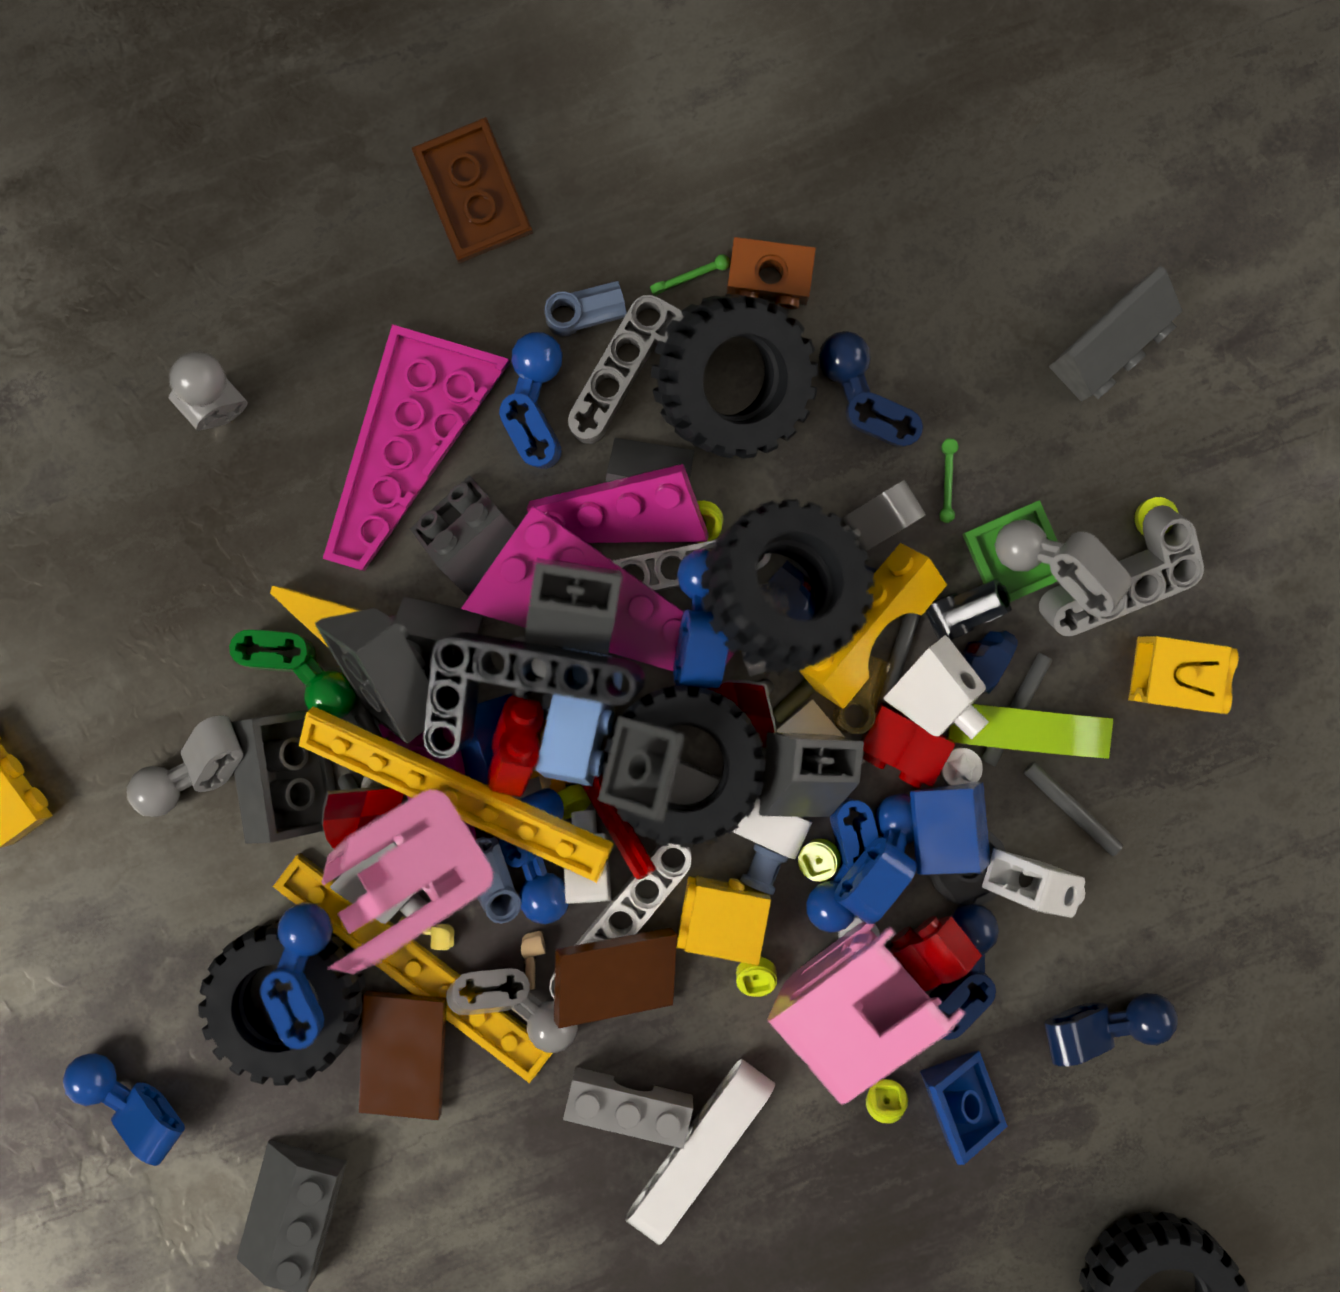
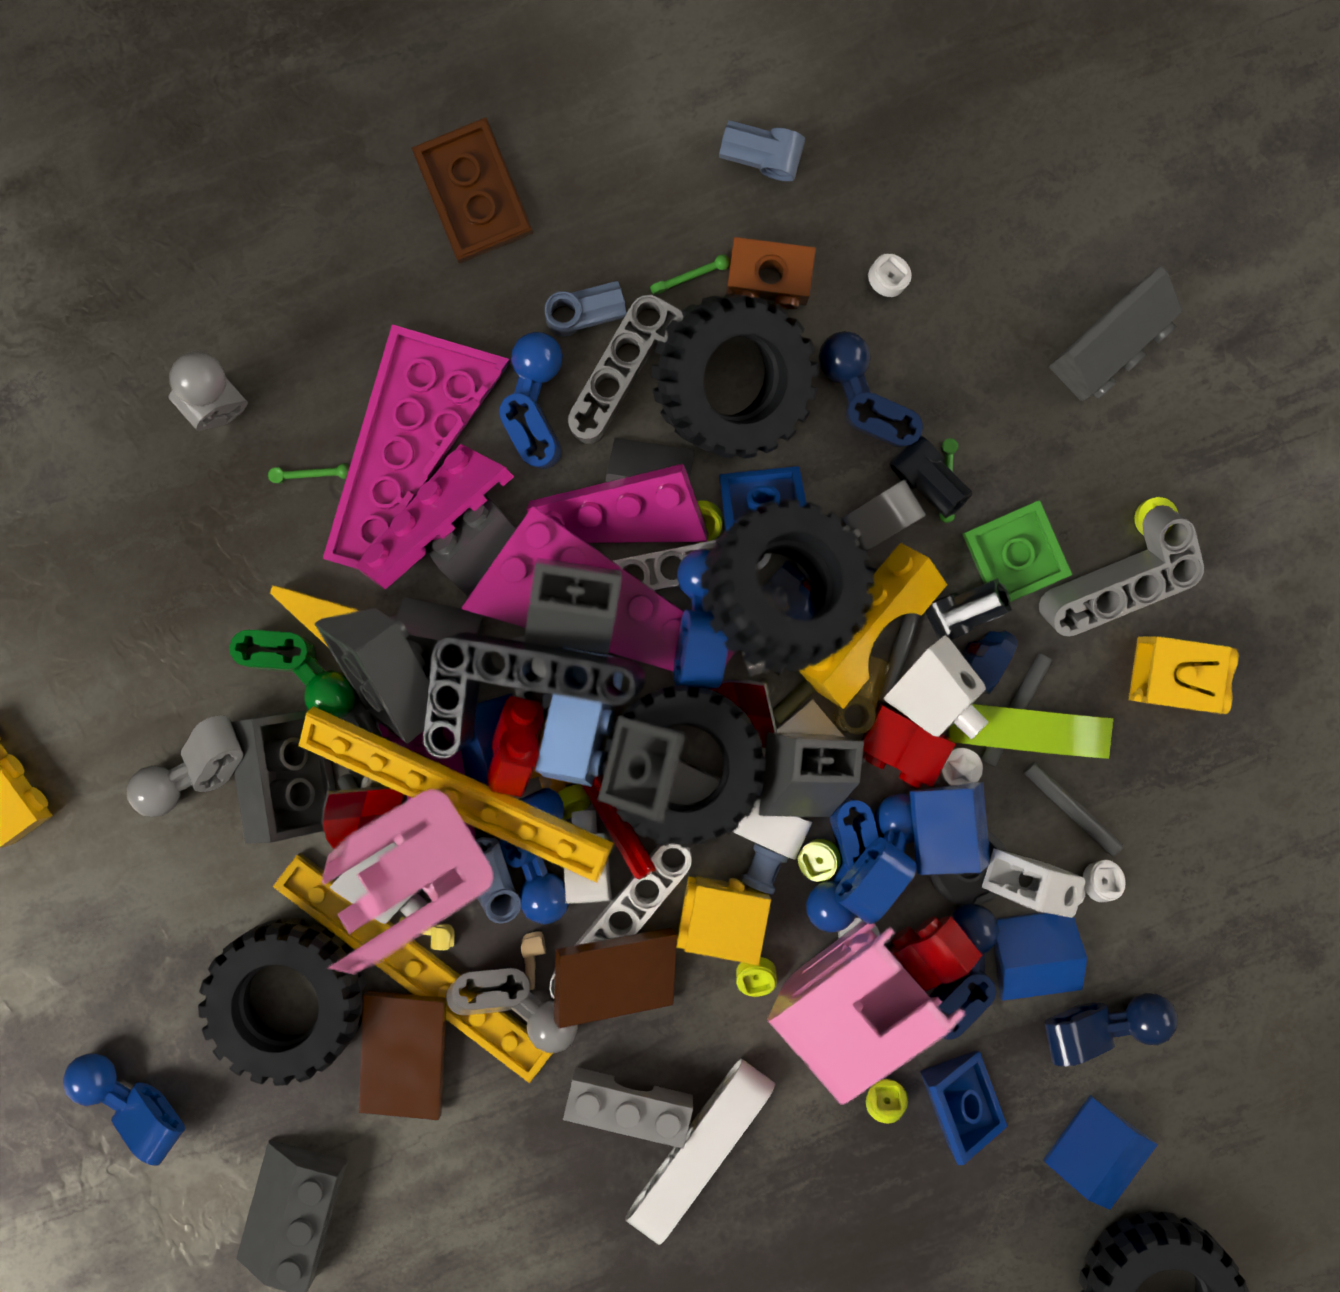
blue beam [260,903,332,1049] -> none
light grey beam [994,520,1132,617] -> none
none -> bright green hinge [268,463,350,484]
none -> dark pink wing [355,444,514,590]
none -> sand blue piece [719,120,805,182]
none -> blue slope [719,466,806,532]
none -> white tile [868,254,912,297]
none -> black piece [889,436,972,519]
none -> blue slope [994,912,1087,1001]
none -> blue slope [1043,1095,1158,1210]
none -> white tile [1083,860,1126,902]

